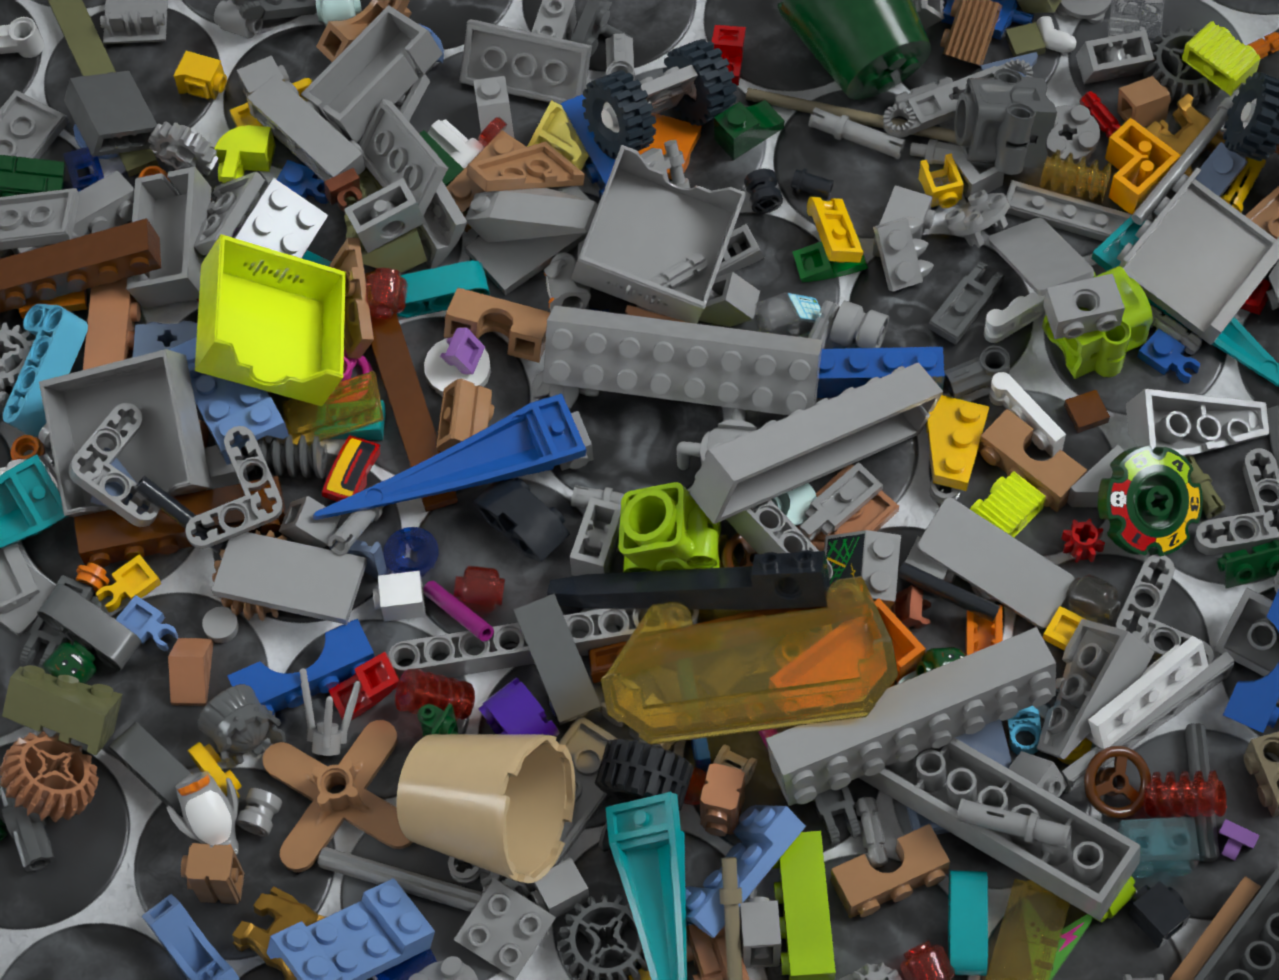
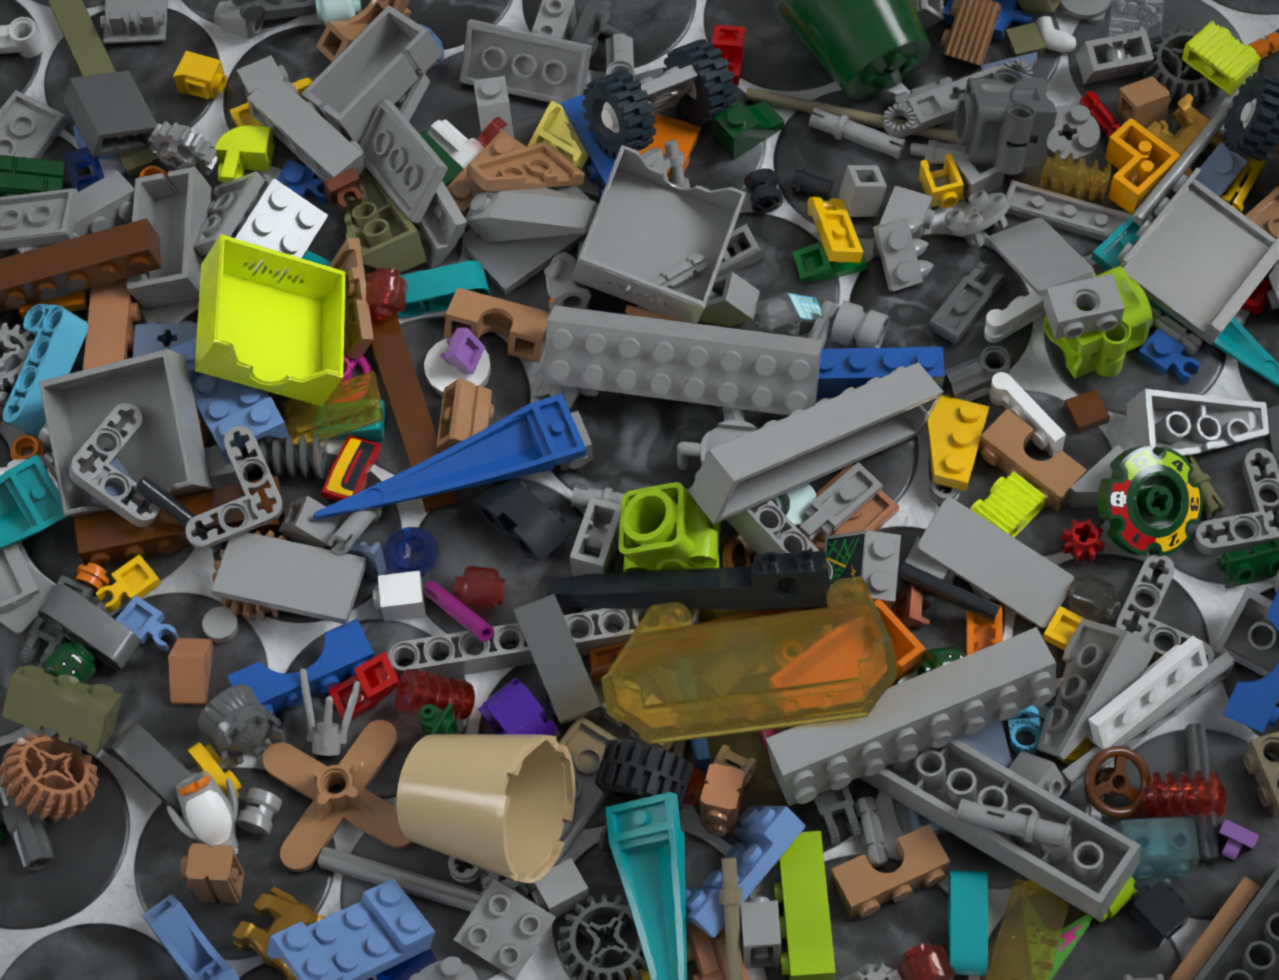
light grey brick [344,178,426,253] -> none
none -> light grey brick [838,165,887,217]

